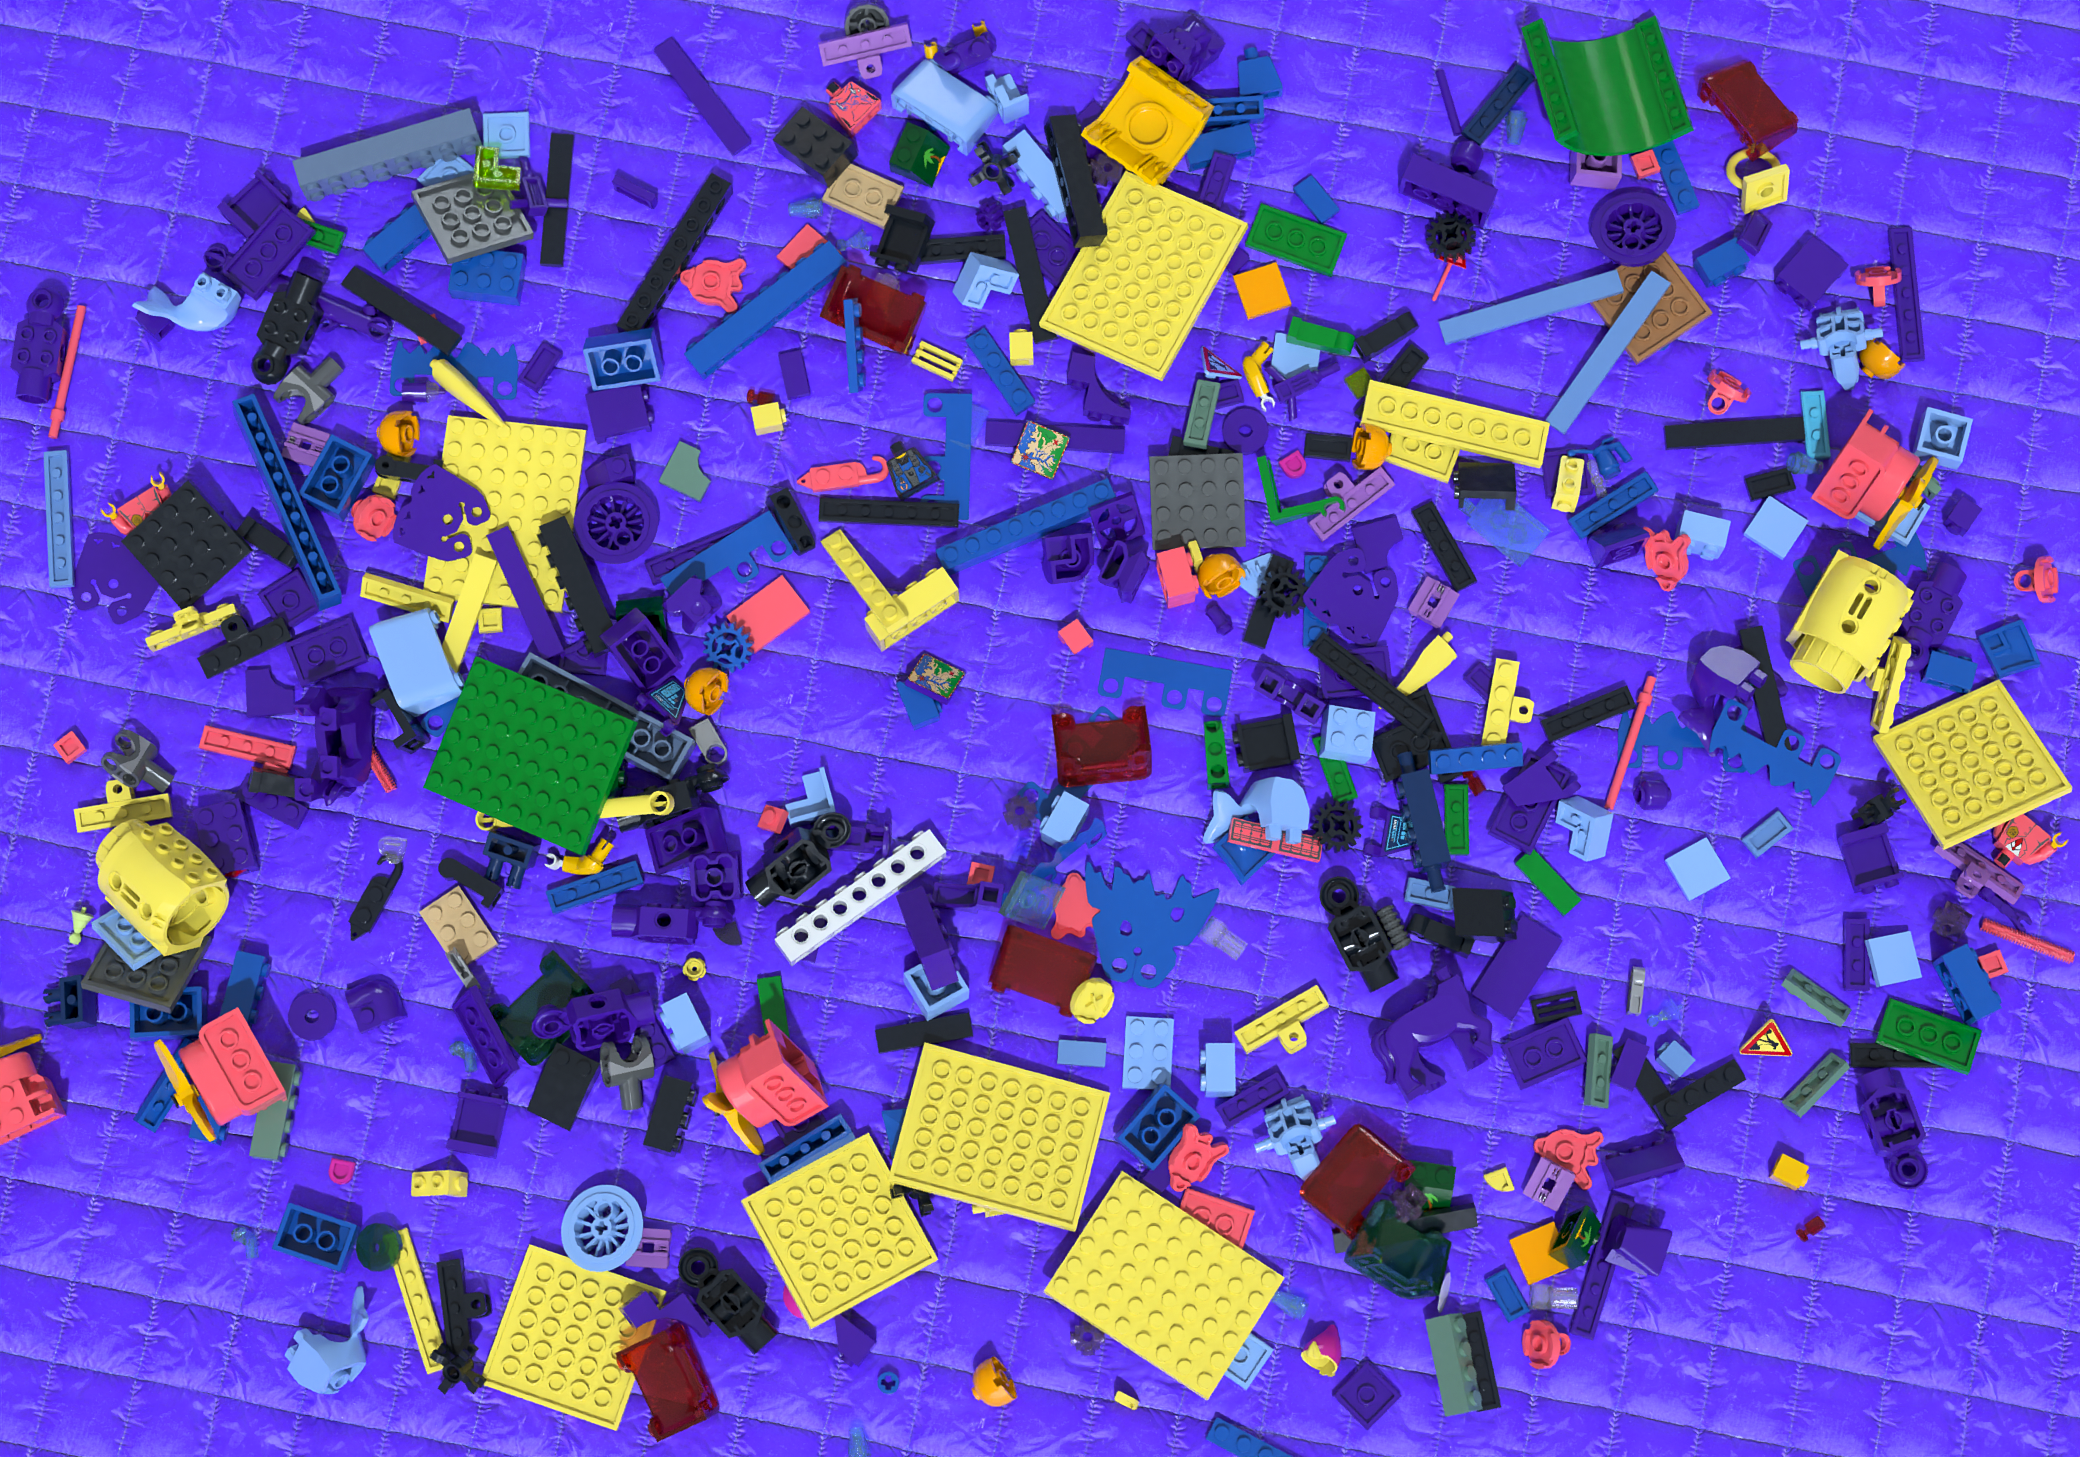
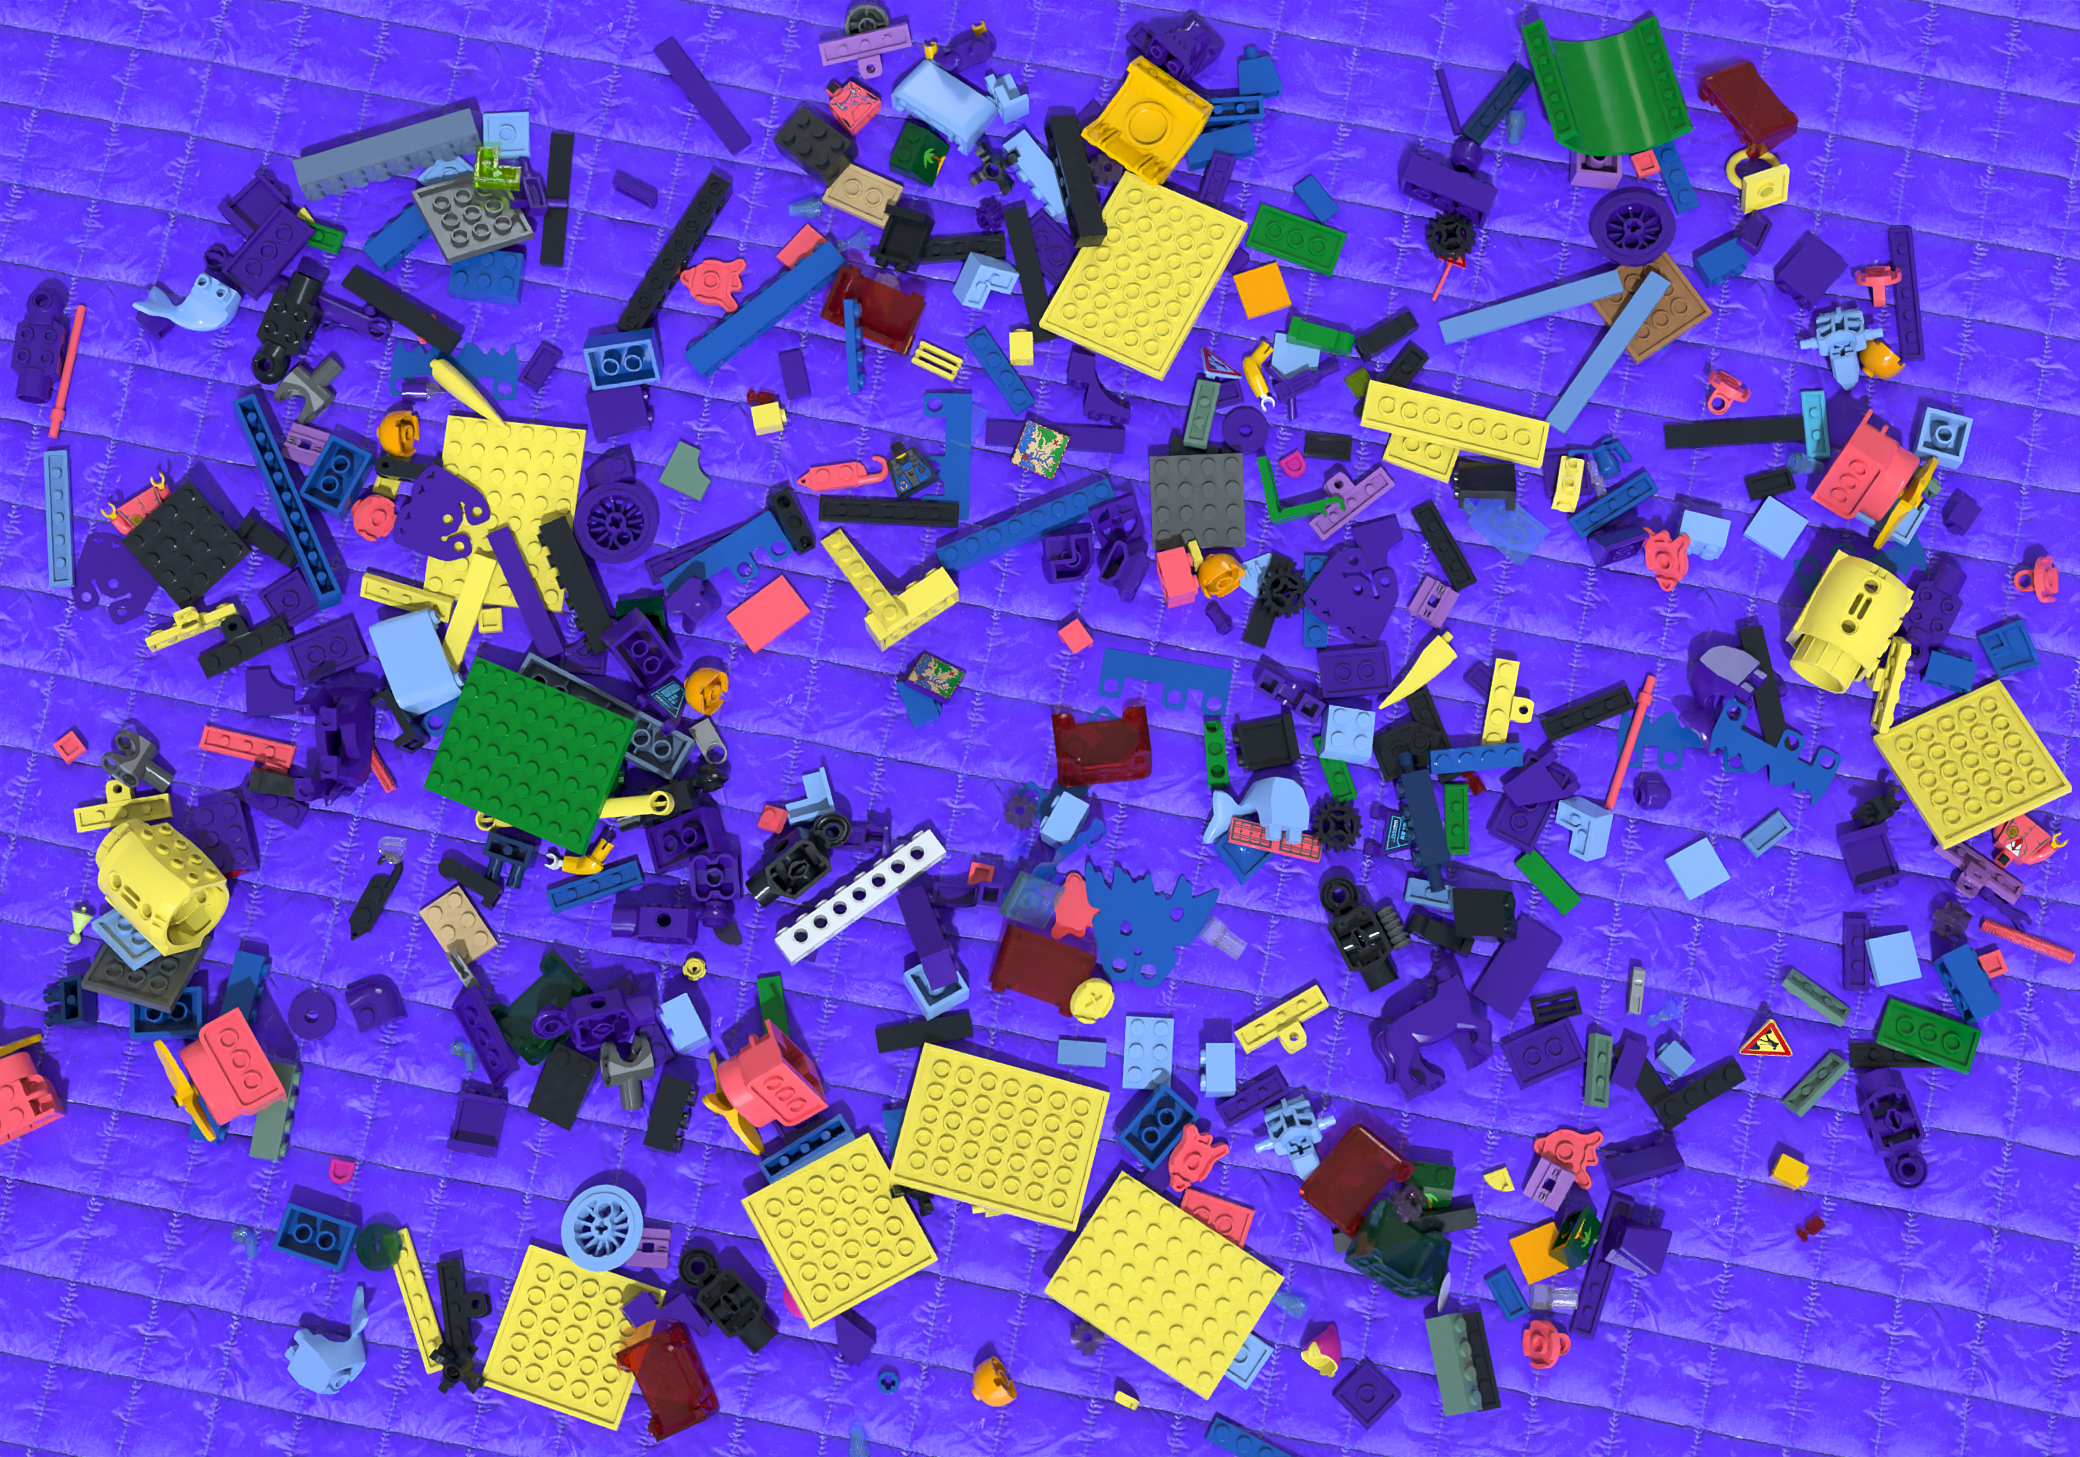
blue plate [133,1037,192,1133] -> none
light yellow bracket [411,1170,468,1197] -> none
blue gear [703,621,754,673] -> none
black tile [1308,632,1434,738] -> none
light orange cylinder [1351,423,1392,470] -> none

